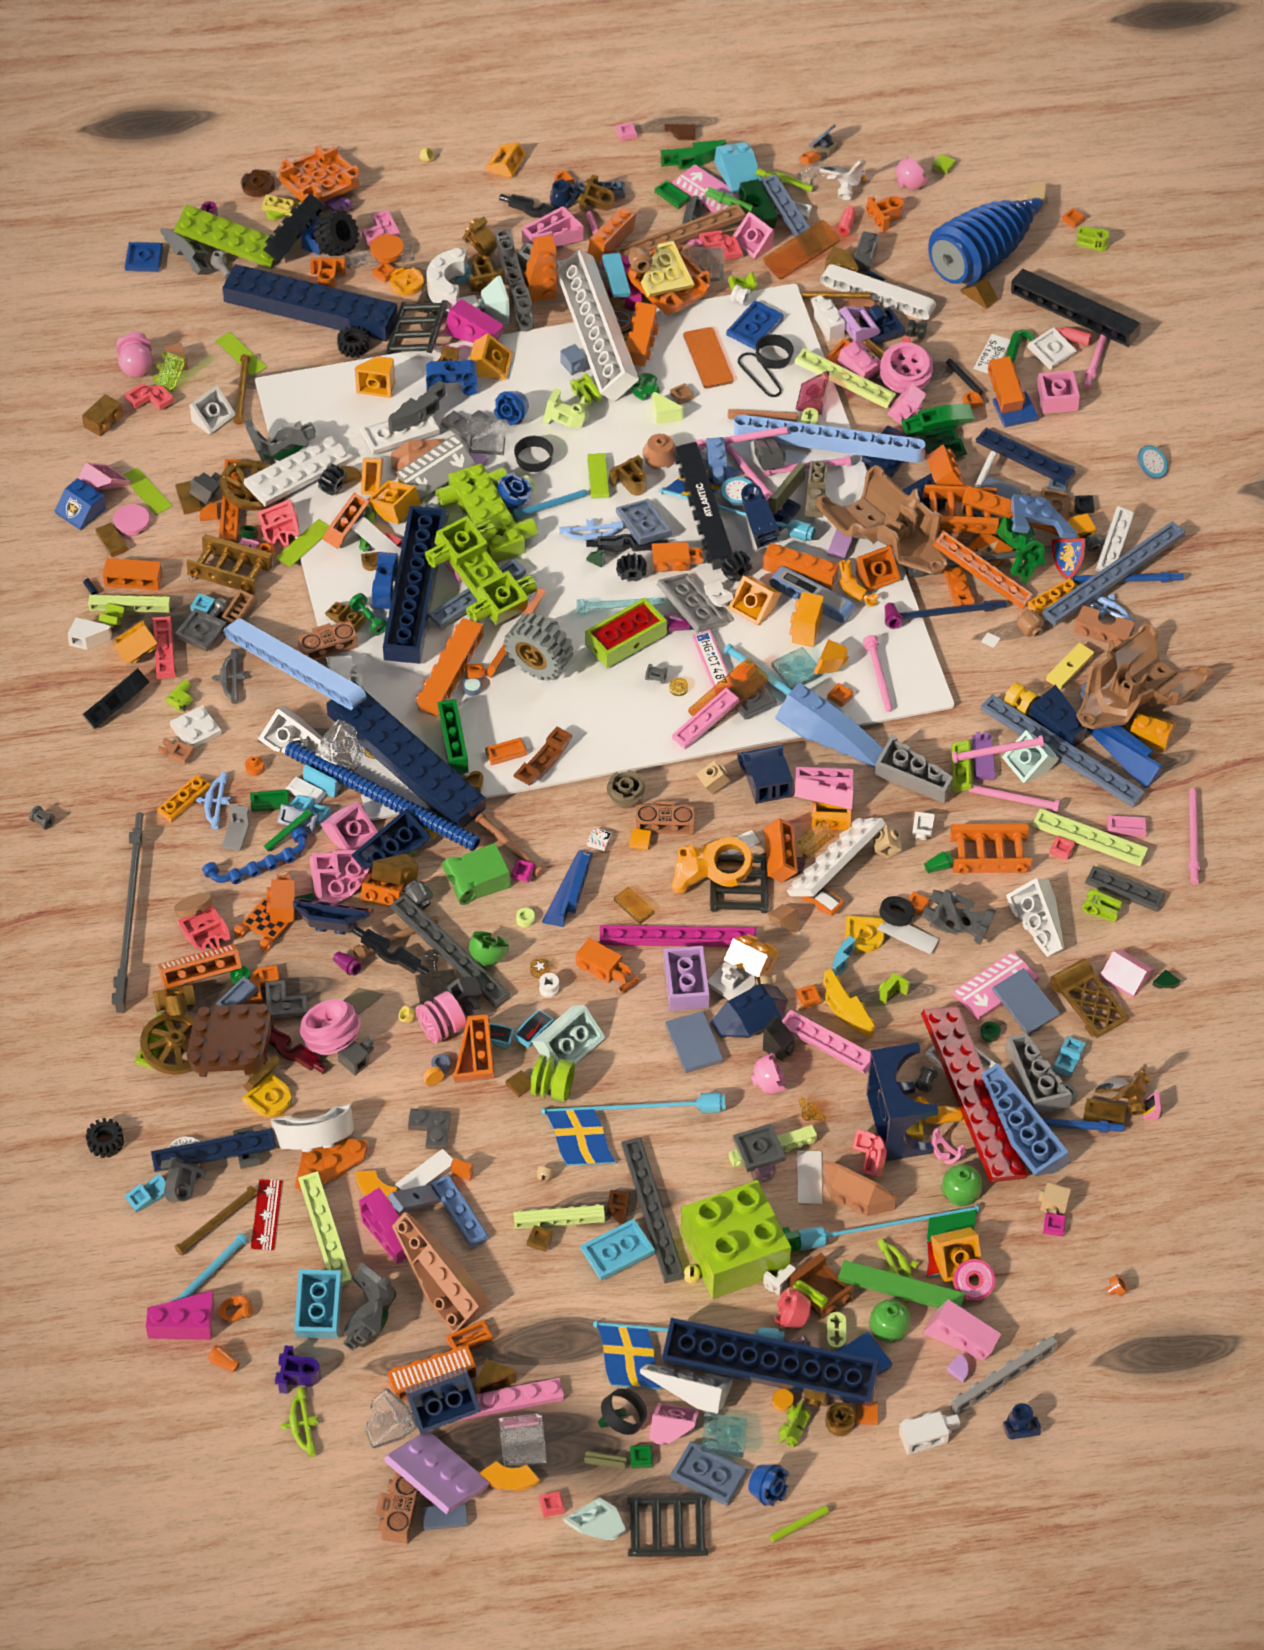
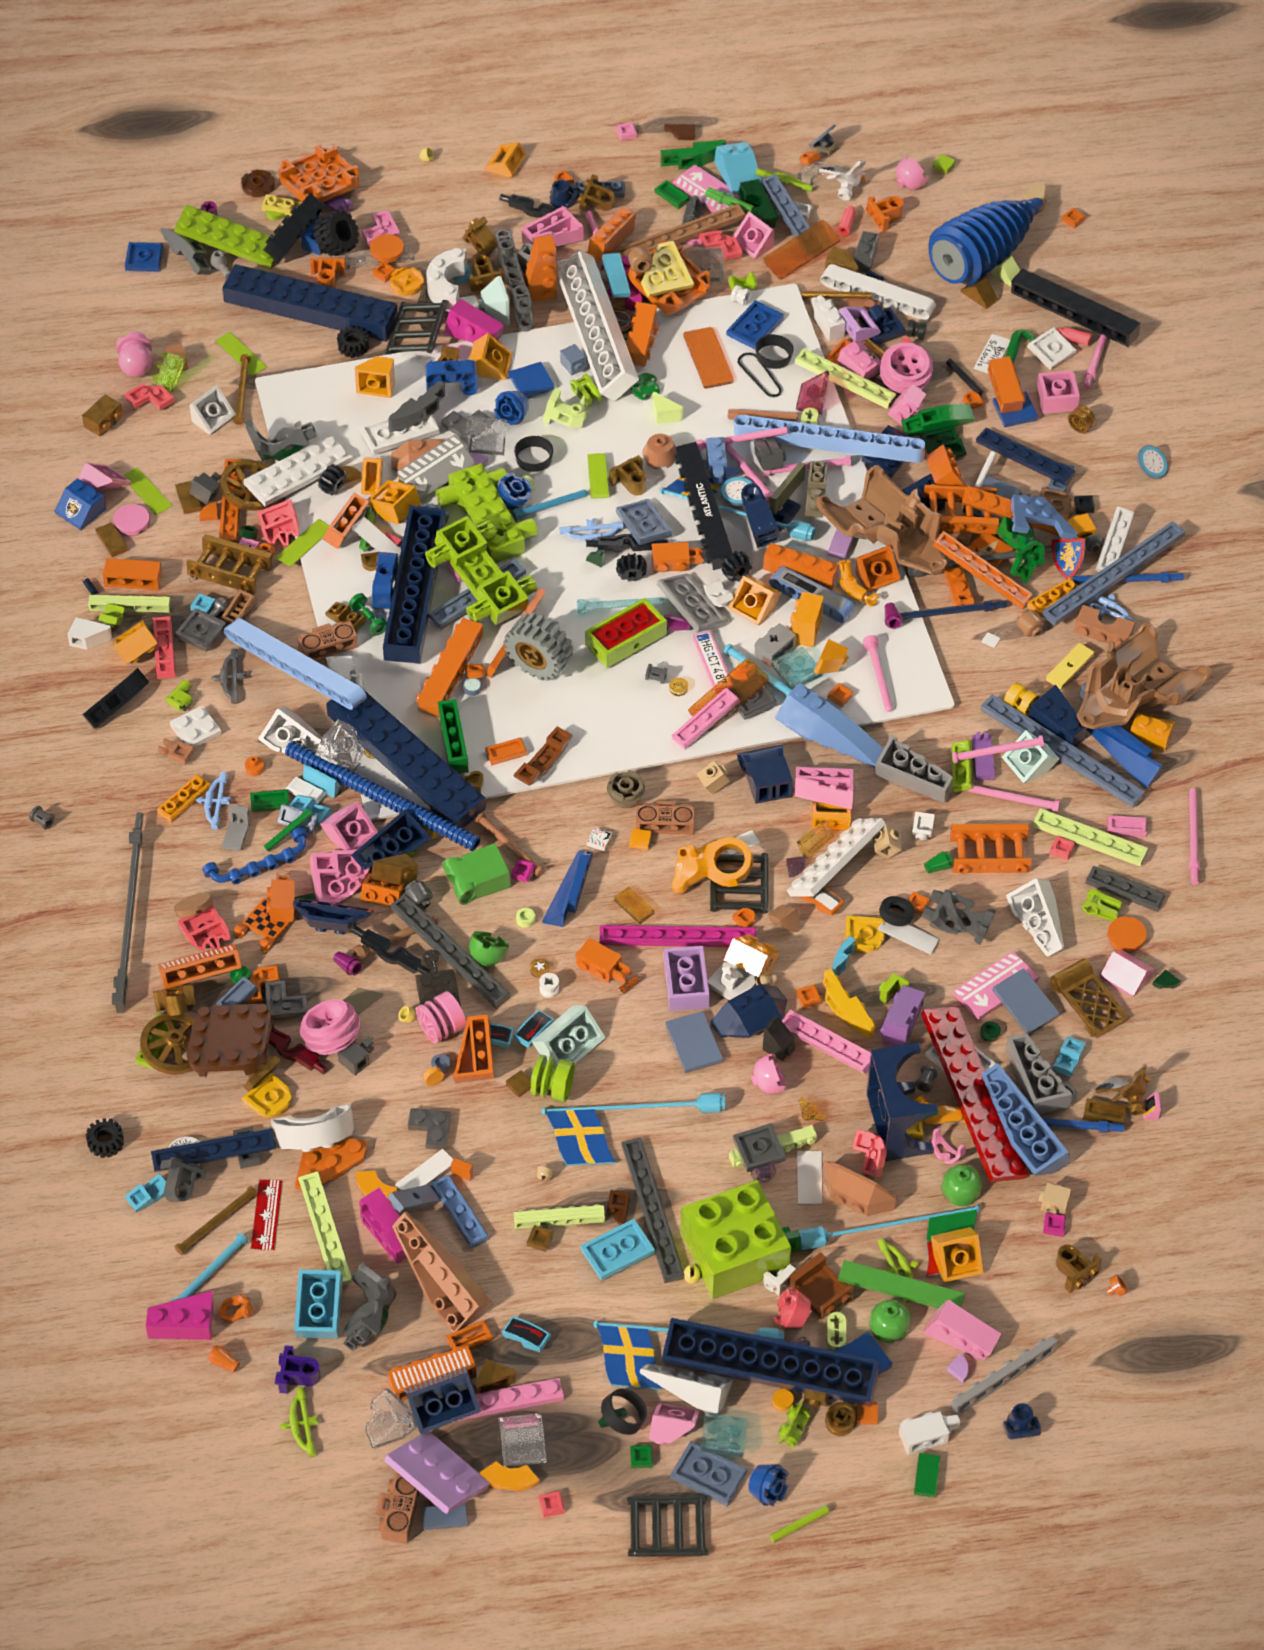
dark grey brick [447,977,483,1015] -> none
light aqua slope [563,1497,626,1541] -> none
olive axle [584,1451,627,1469] -> none
medium nougat tile [670,383,694,405] -> none
orange brick [764,818,798,883] -> none
lime axle [793,1280,828,1307] -> none
tile [953,1259,995,1301] -> none
lime piece [1076,226,1110,252] -> none
none -> slope [502,1316,551,1352]
none -> blue tile [508,361,554,398]
none -> orange tile [732,908,756,927]
none -> light grey brick [754,623,796,667]
none -> medium lavender wedge [880,985,925,1046]
none -> green tile [914,1453,940,1498]
none -> yellowish green slope [989,256,1020,287]
none -> pearl gold pin [1056,1244,1102,1293]
none -> pearl gold wheel [1067,405,1096,434]
none -> orange tile [1107,916,1147,952]

